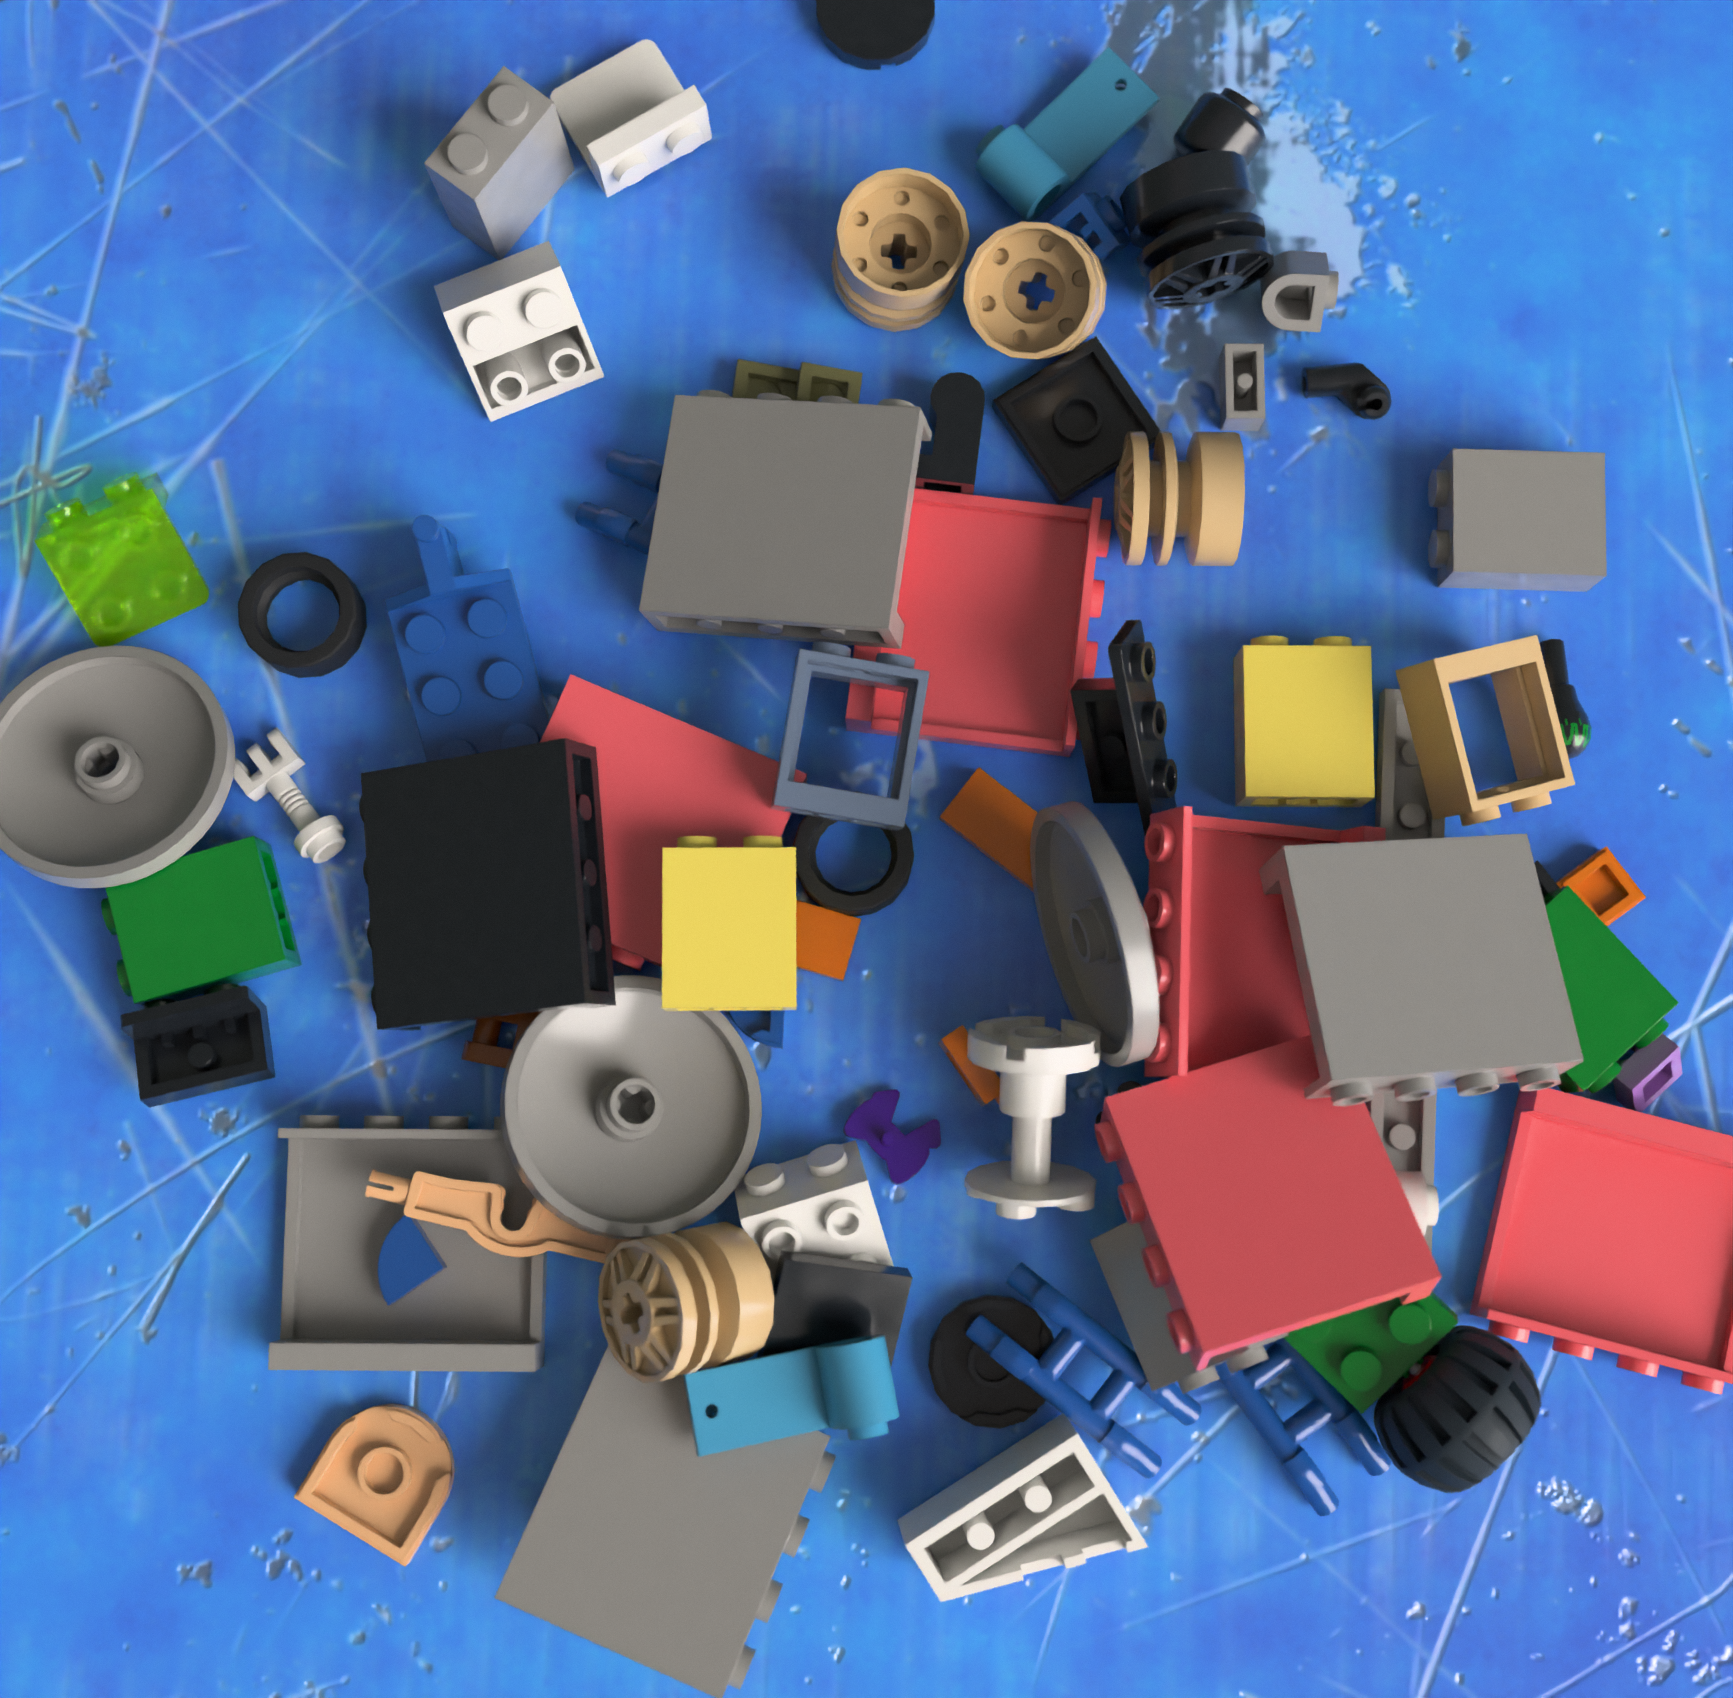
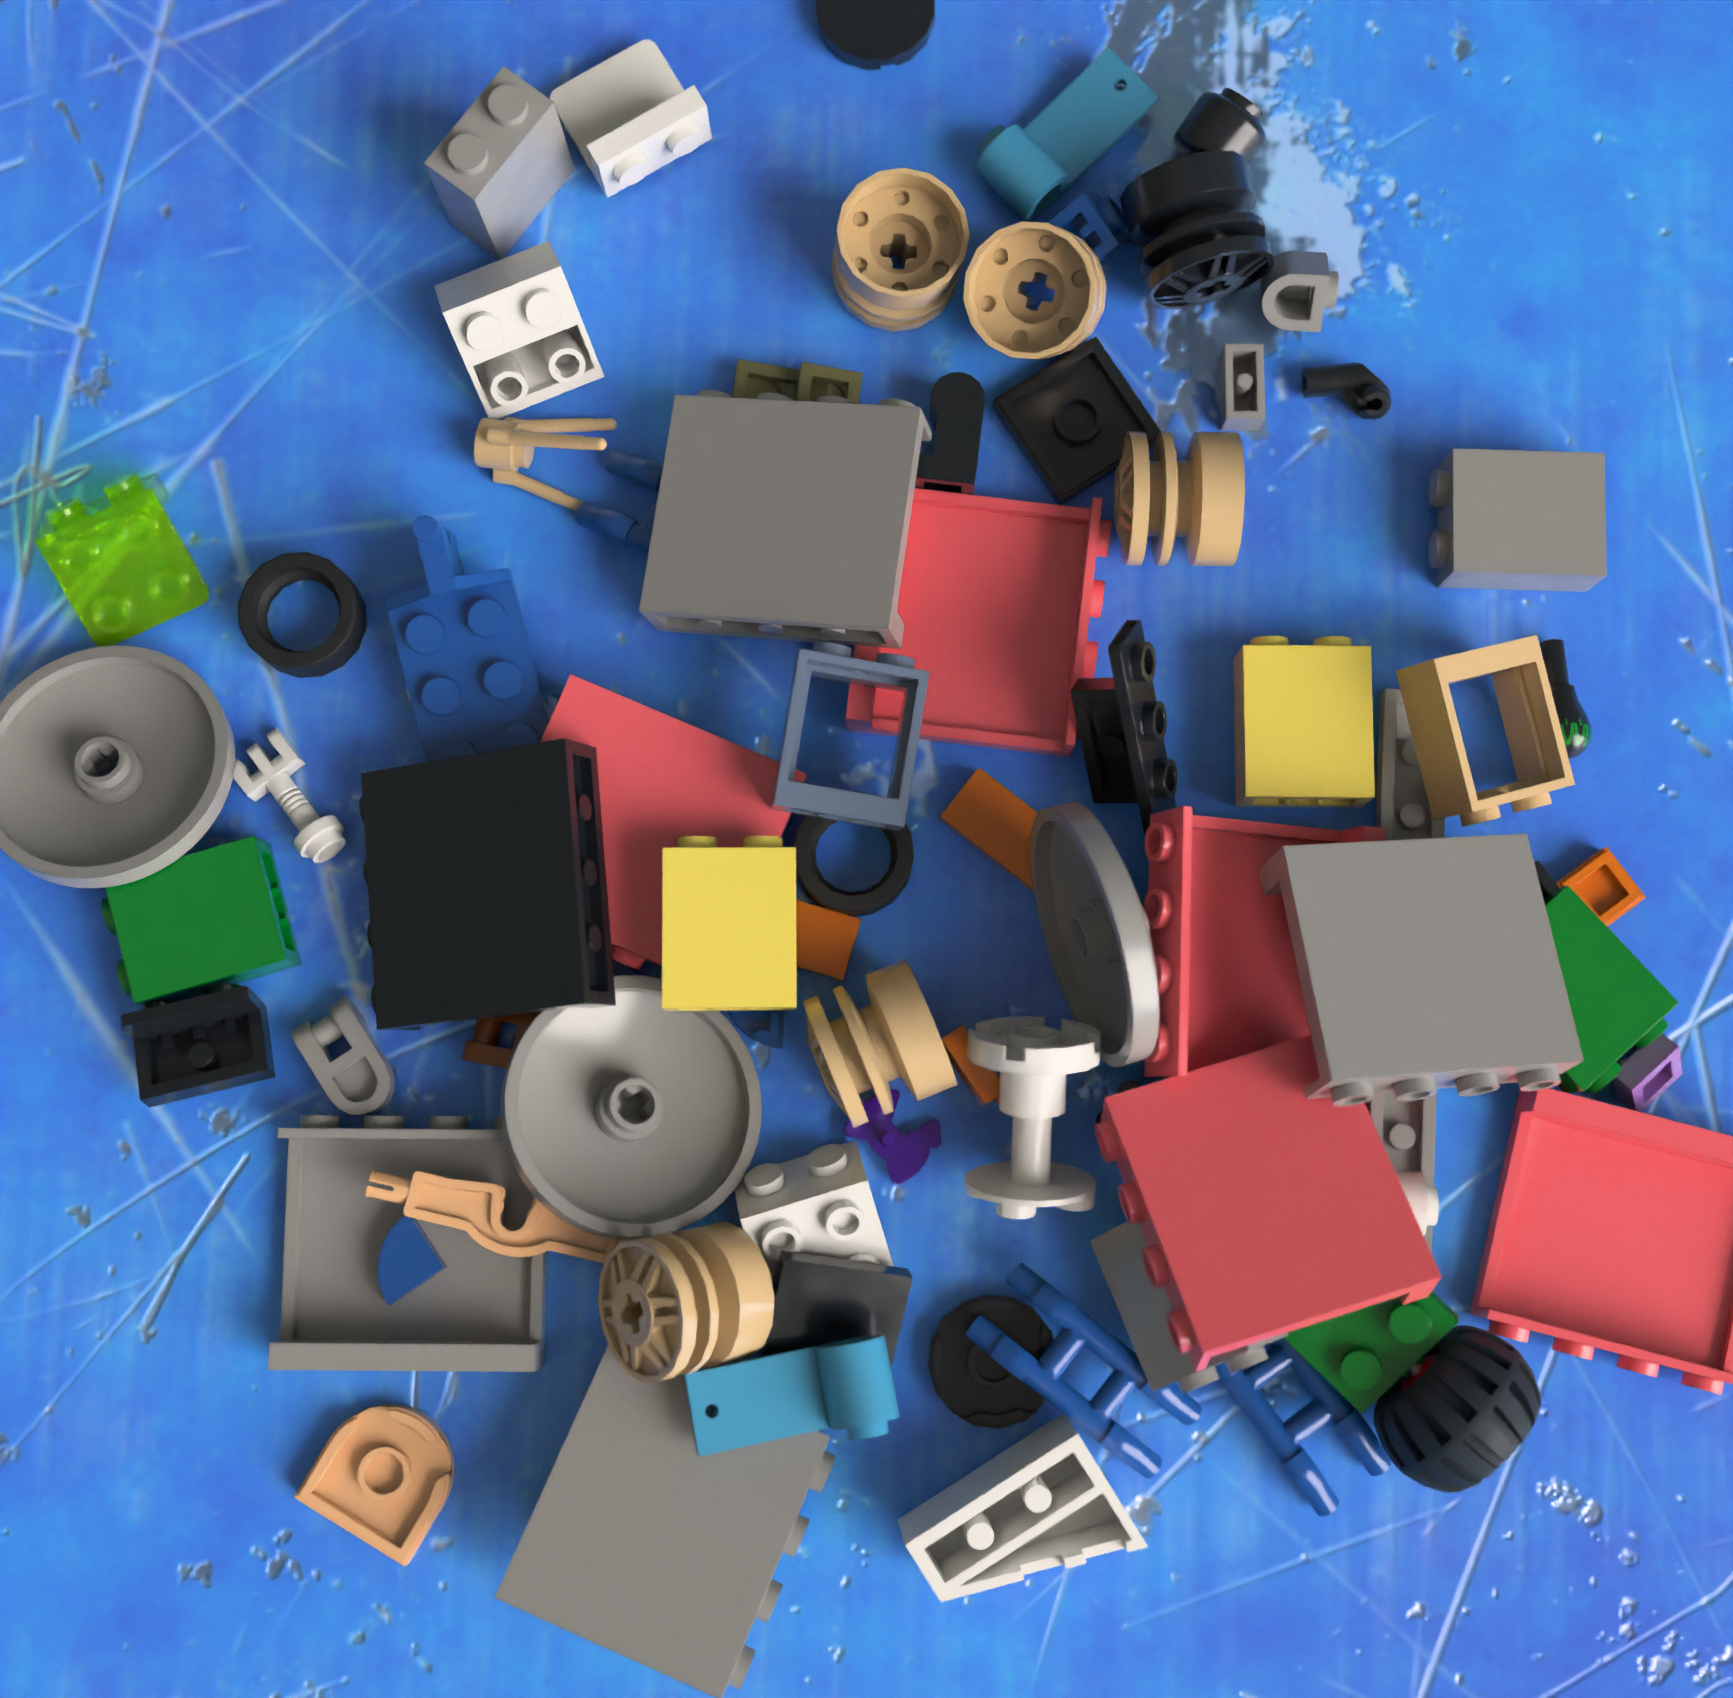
none -> light grey plate [291,996,395,1115]
none -> tan plant [474,417,617,512]
none -> tan wheel [802,959,957,1128]

